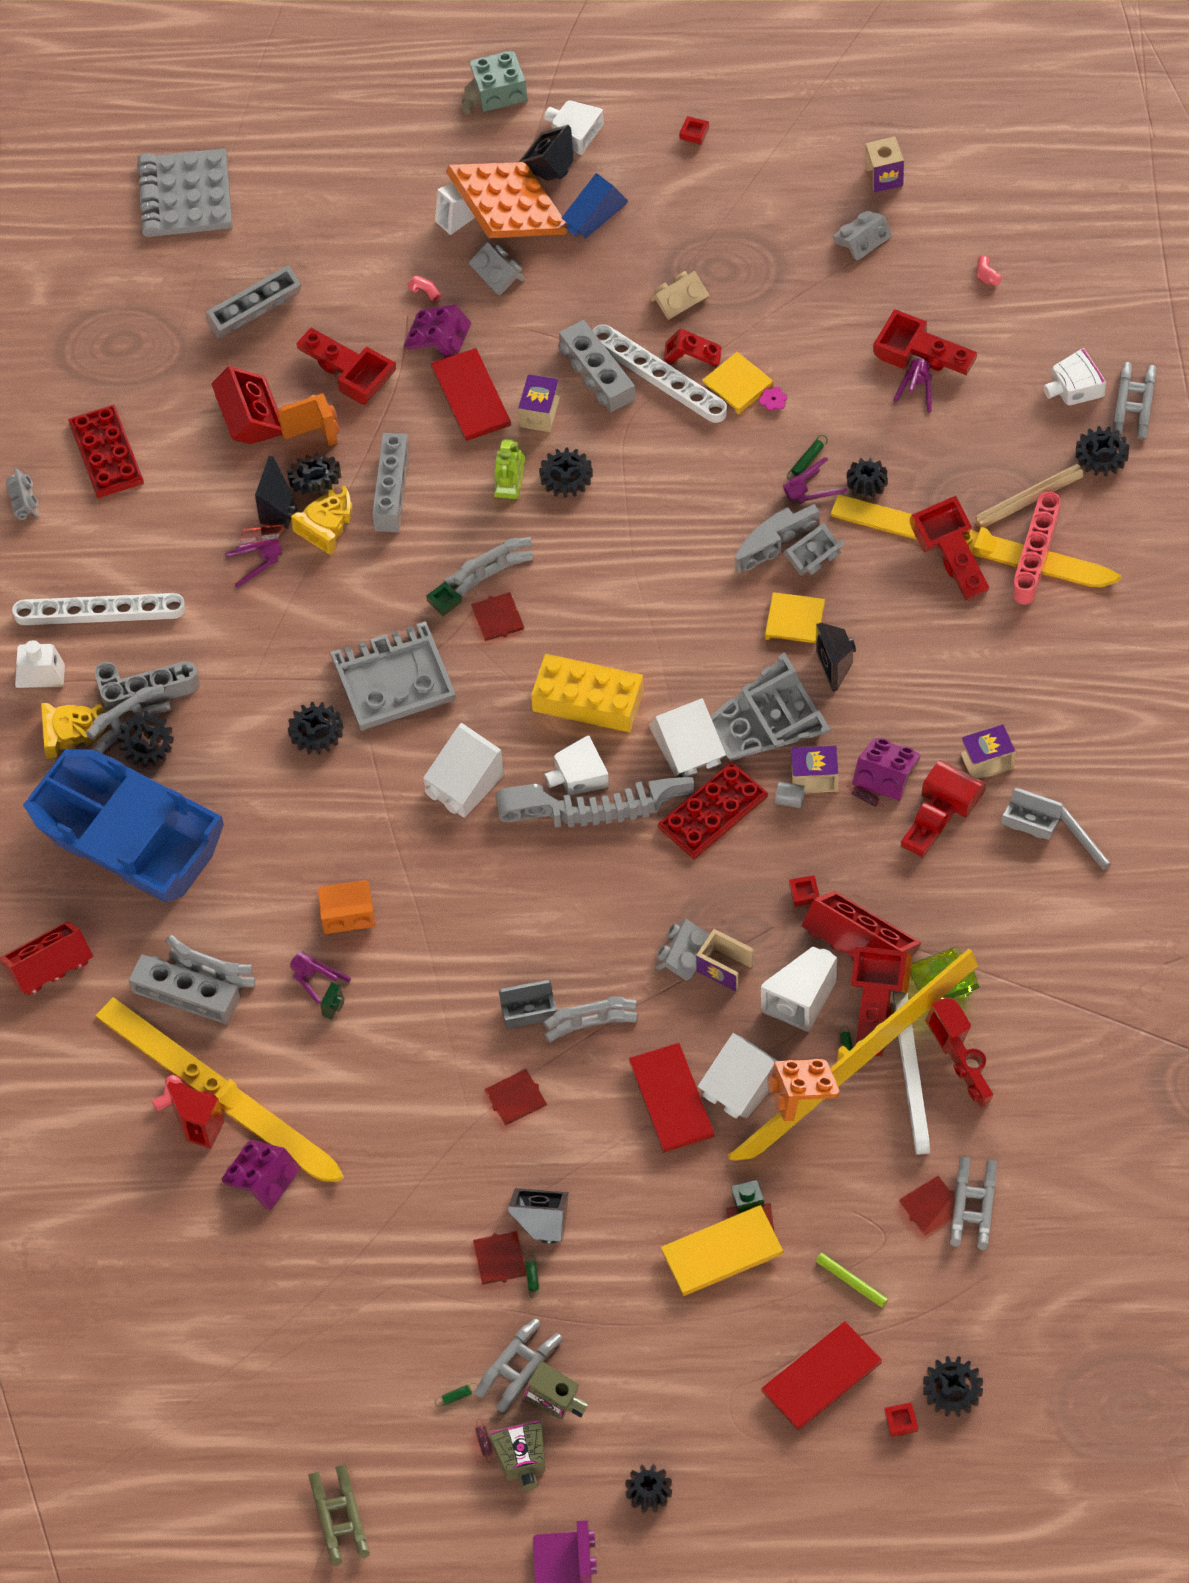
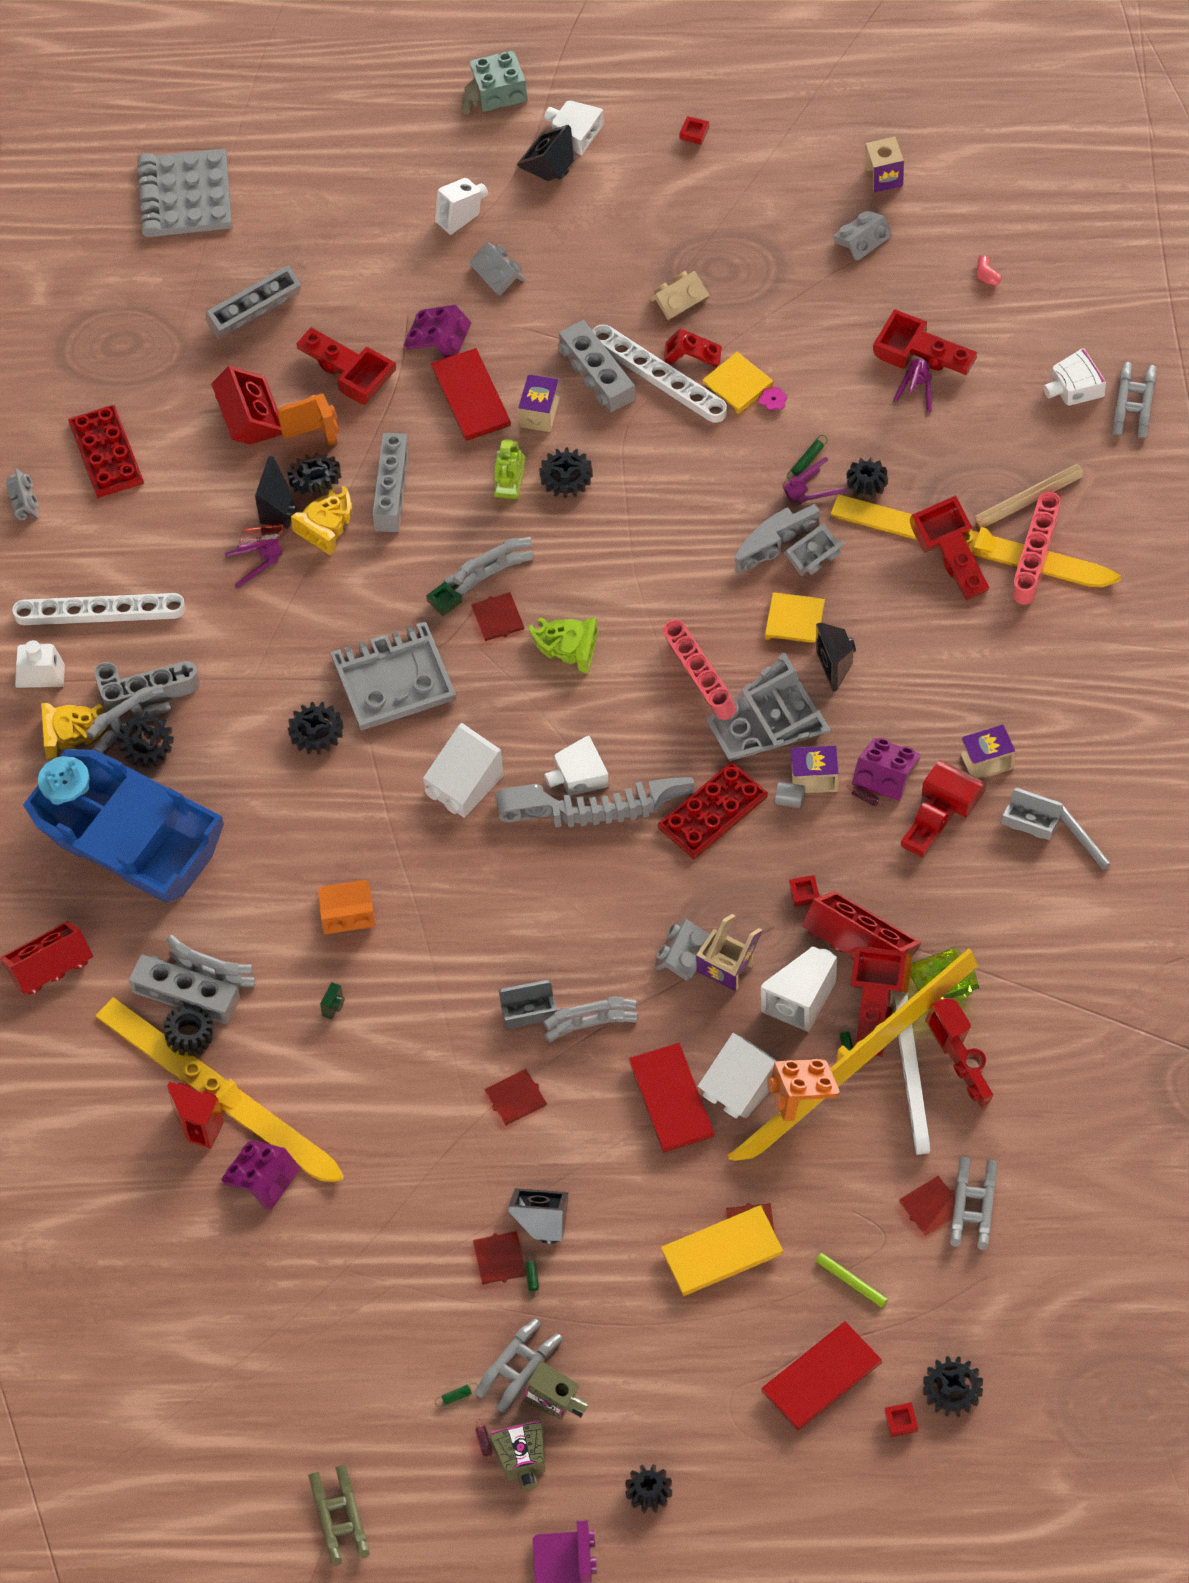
coral arm [152,1075,182,1112] -> none
magenta plant [290,952,351,1004] -> none
coral arm [408,276,442,303] -> none
orange plate [446,162,568,238] -> none
yellow brick [531,654,644,733] -> none
blue slope [561,173,628,238] -> none
white slope [648,698,726,777] -> none
plate [731,1180,765,1213] -> none
black gear [1075,426,1130,476] -> none
none -> medium azure plate [38,756,90,805]
none -> black tyre [164,1005,213,1056]
none -> lime piece [528,617,599,673]
none -> coral beam [663,619,737,720]
none -> tan piece [705,914,763,976]

